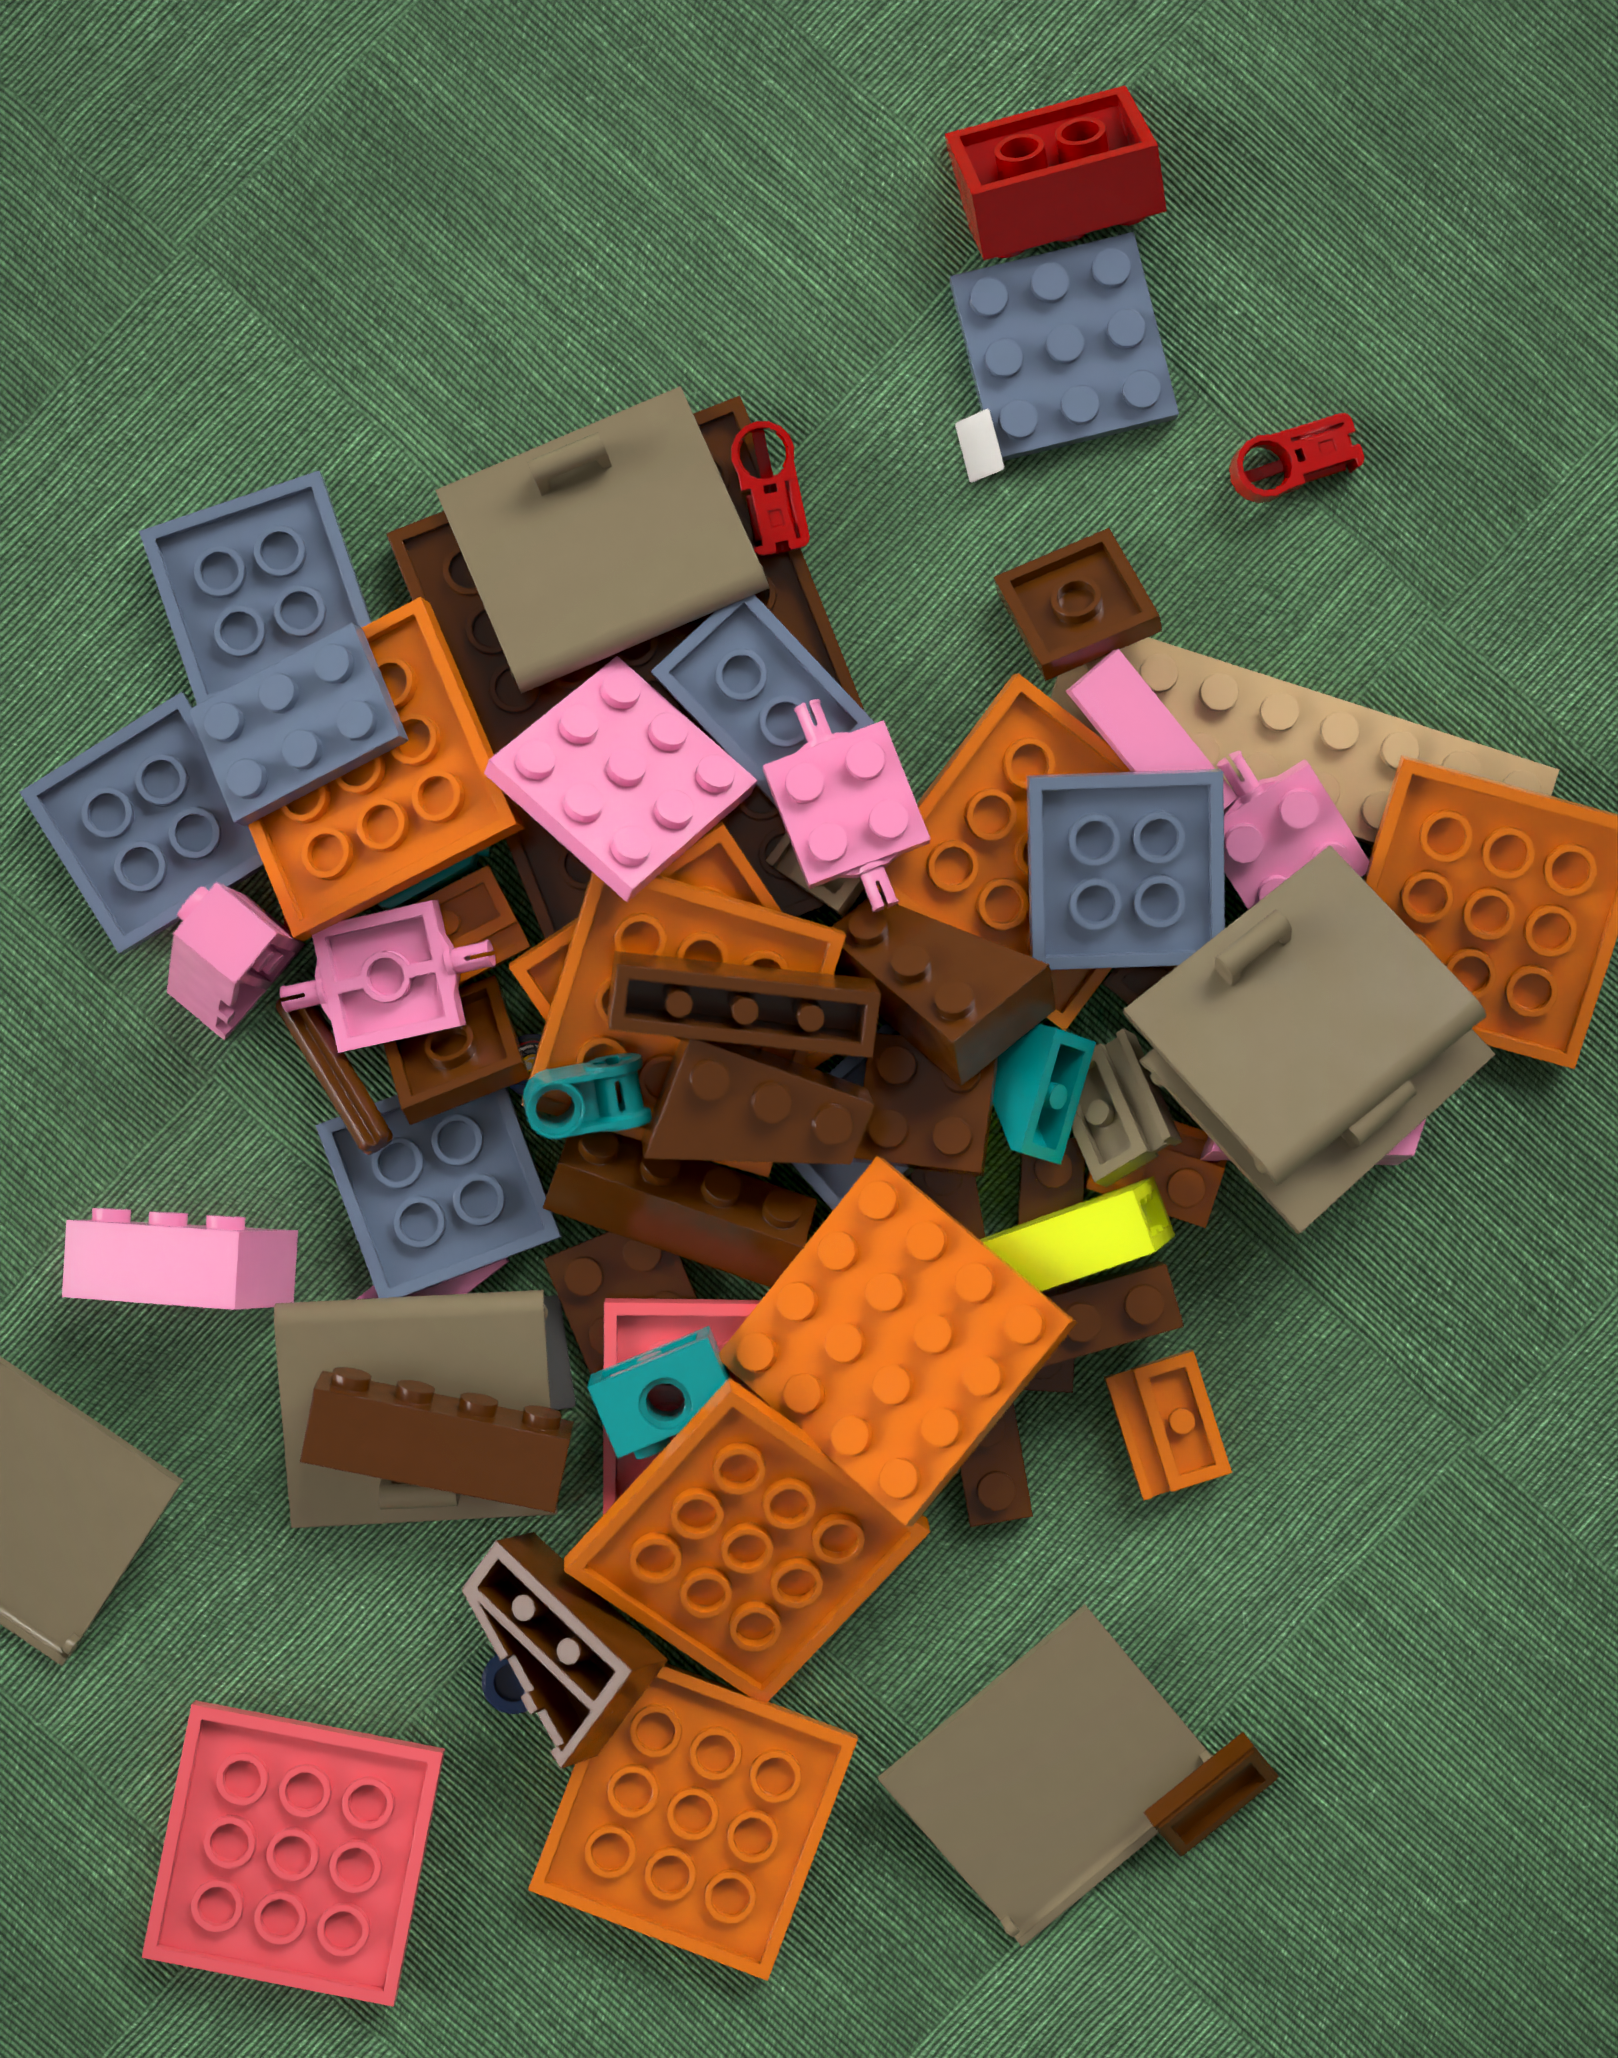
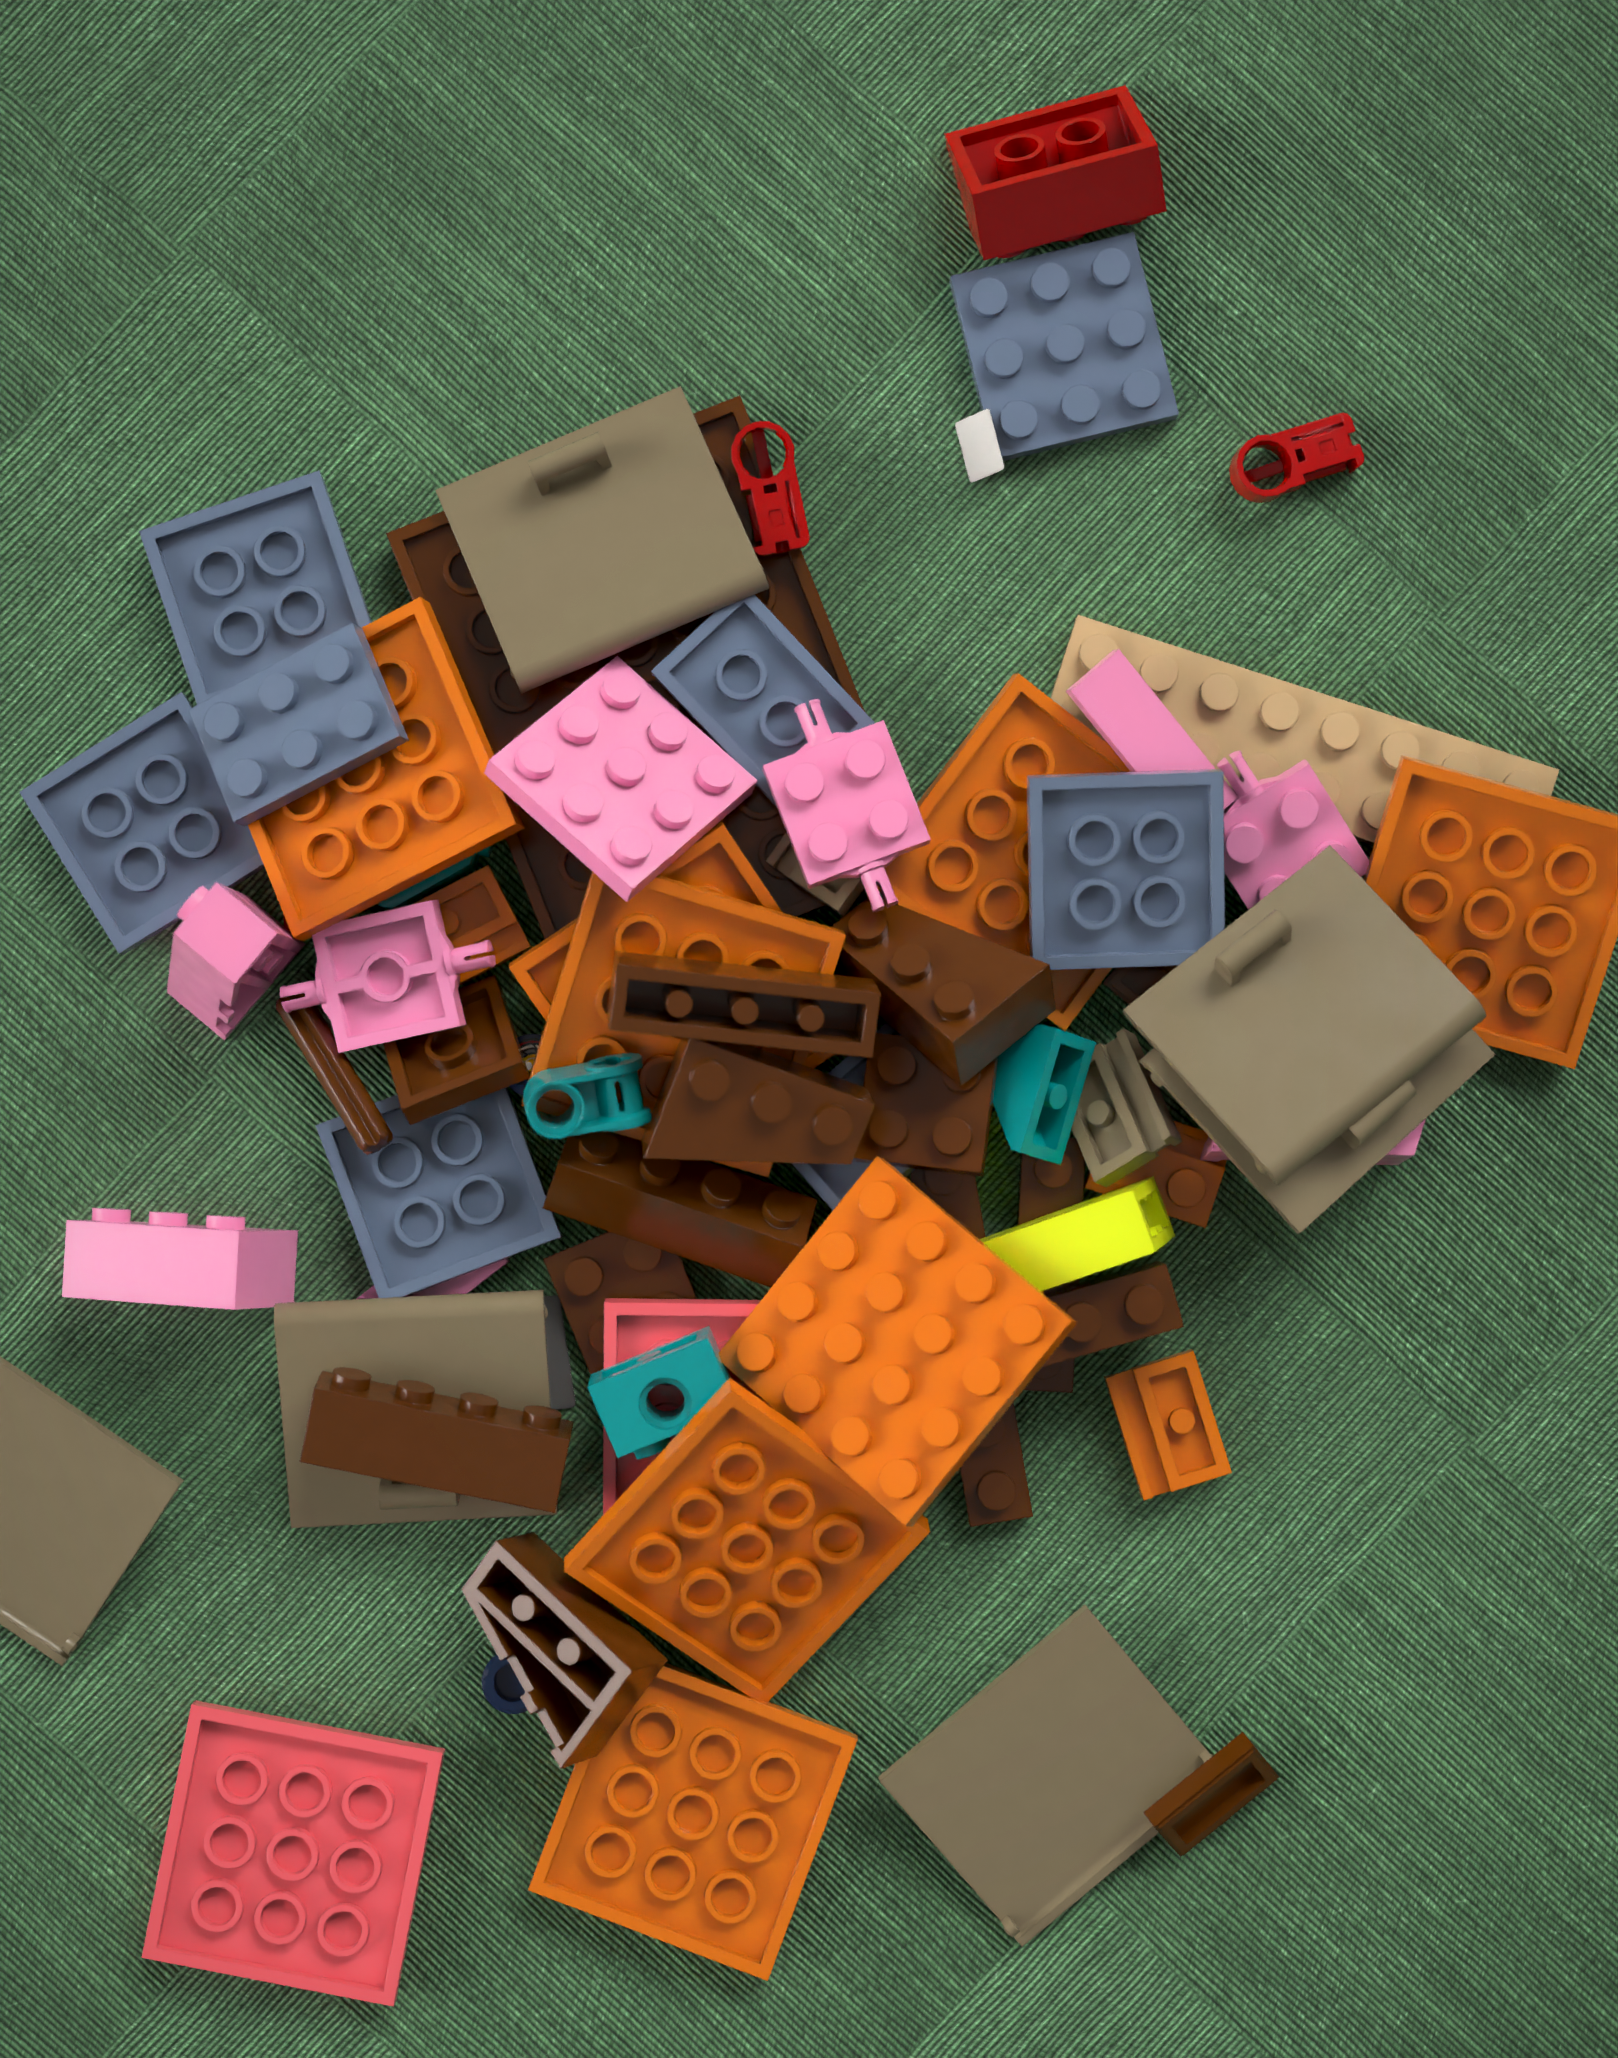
reddish brown plate [994,528,1162,681] -> none

